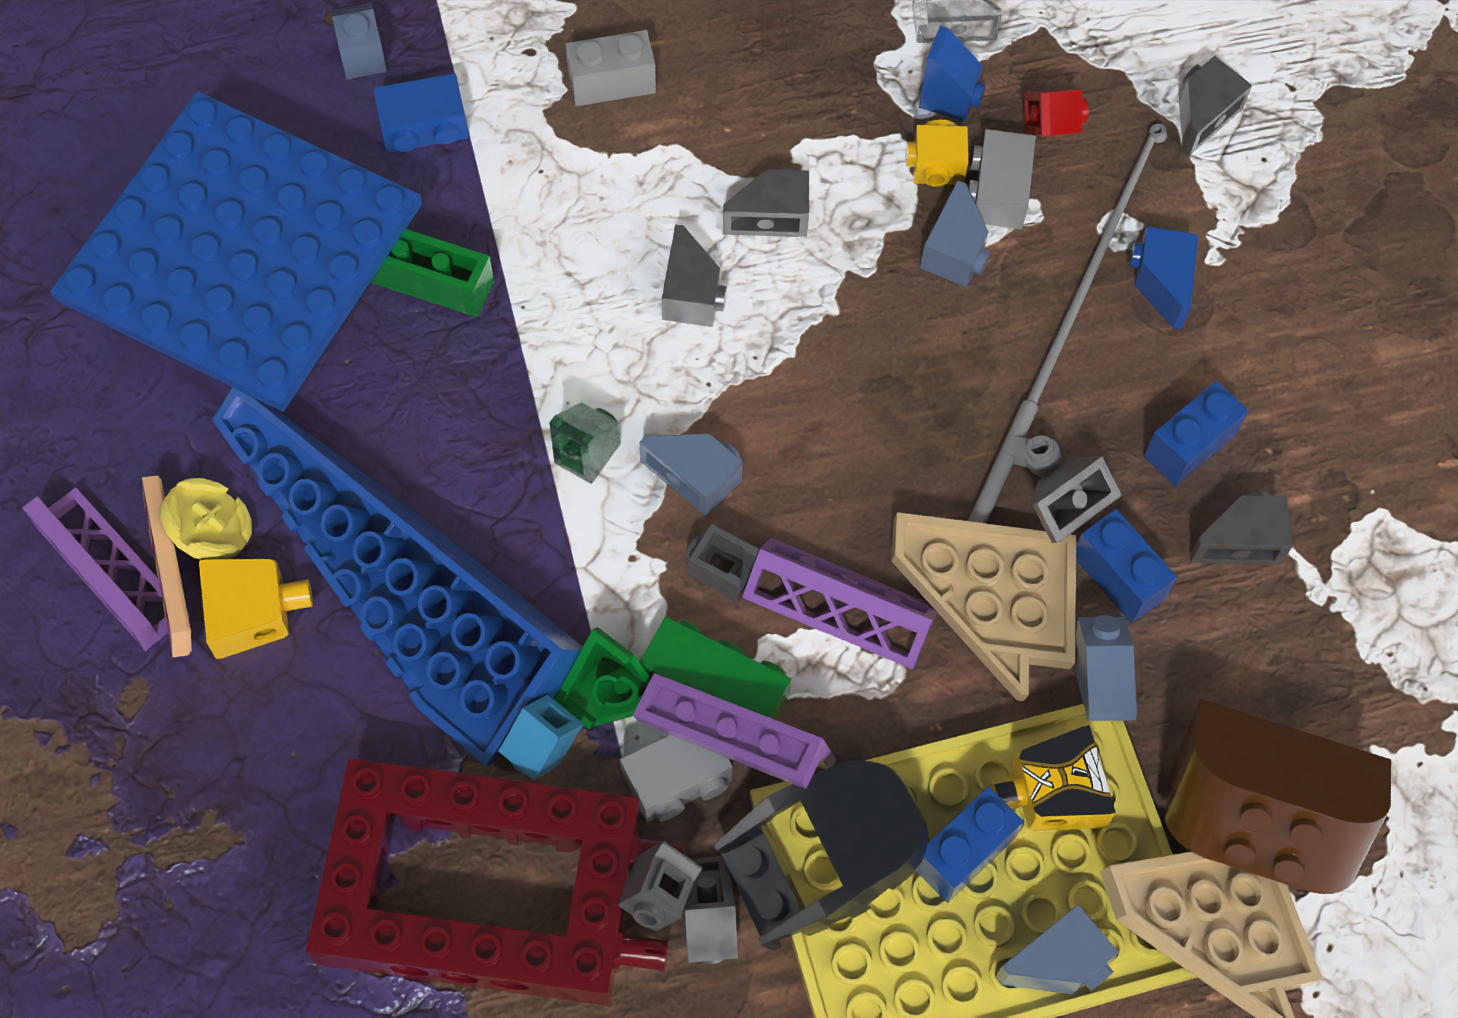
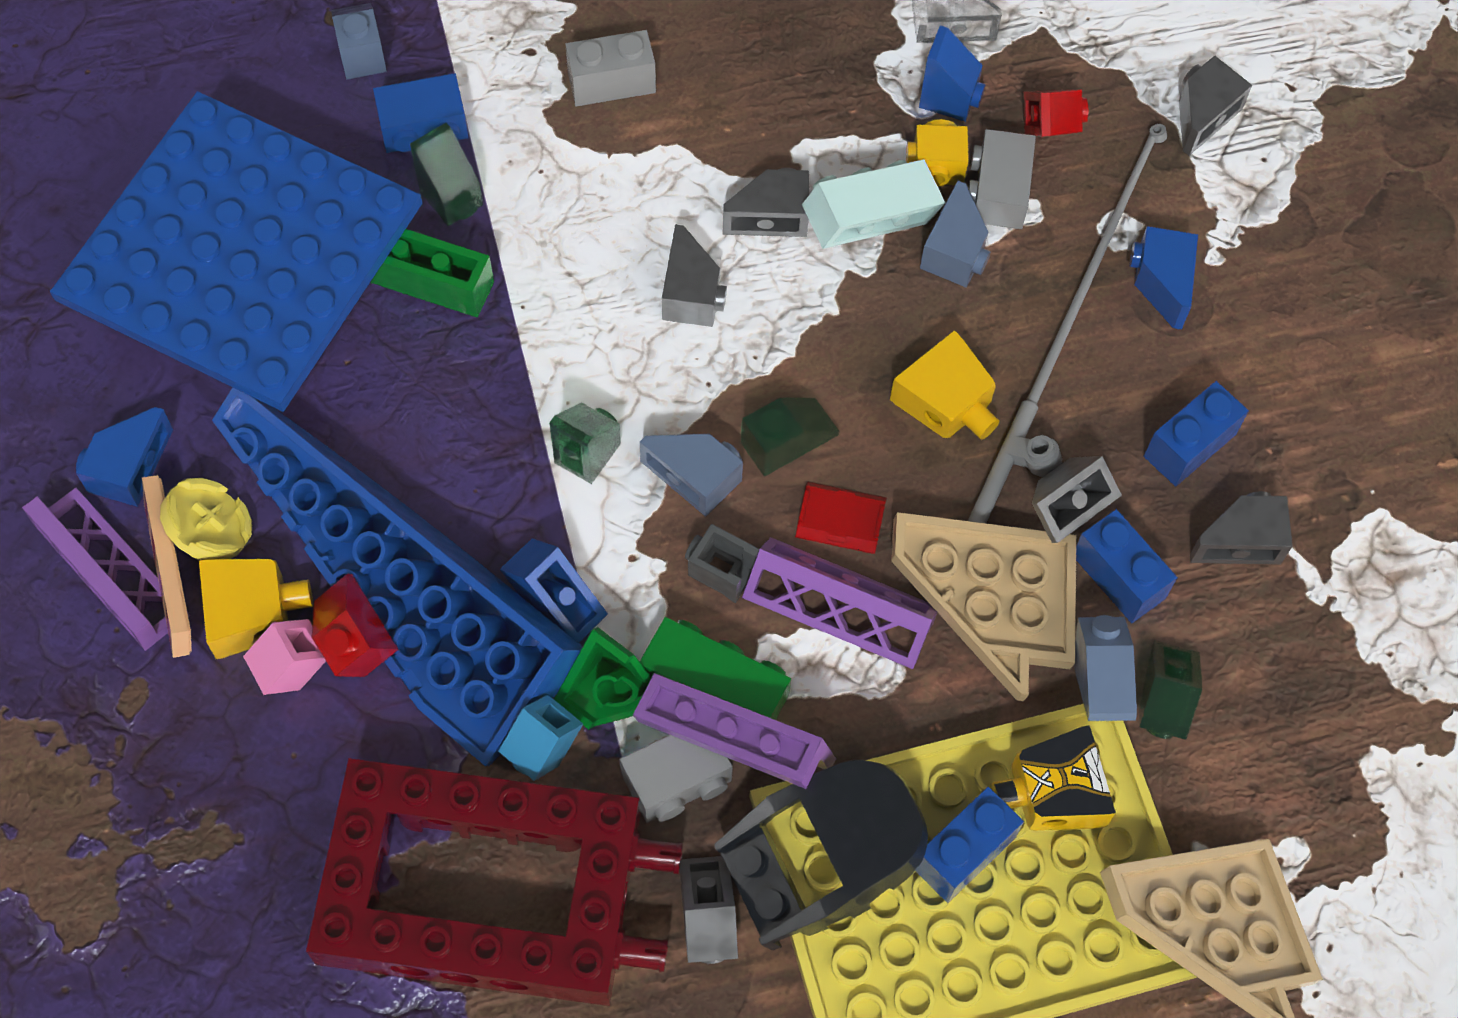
dark grey window [617,841,702,931] -> none
sand blue slope [995,905,1119,994] -> none
reddish brown brick [1165,699,1391,894] -> none
none -> blue slope [76,407,173,507]
none -> bright pink brick [243,619,326,695]
none -> red slope [312,574,399,677]
none -> clear green slope [410,122,483,226]
none -> blue slope [500,538,608,643]
none -> clear green slope [741,398,839,477]
none -> red piece [795,481,887,554]
none -> light aqua brick [802,159,945,249]
none -> yellow torso [890,330,1000,440]
none -> clear green slope [1139,640,1203,740]

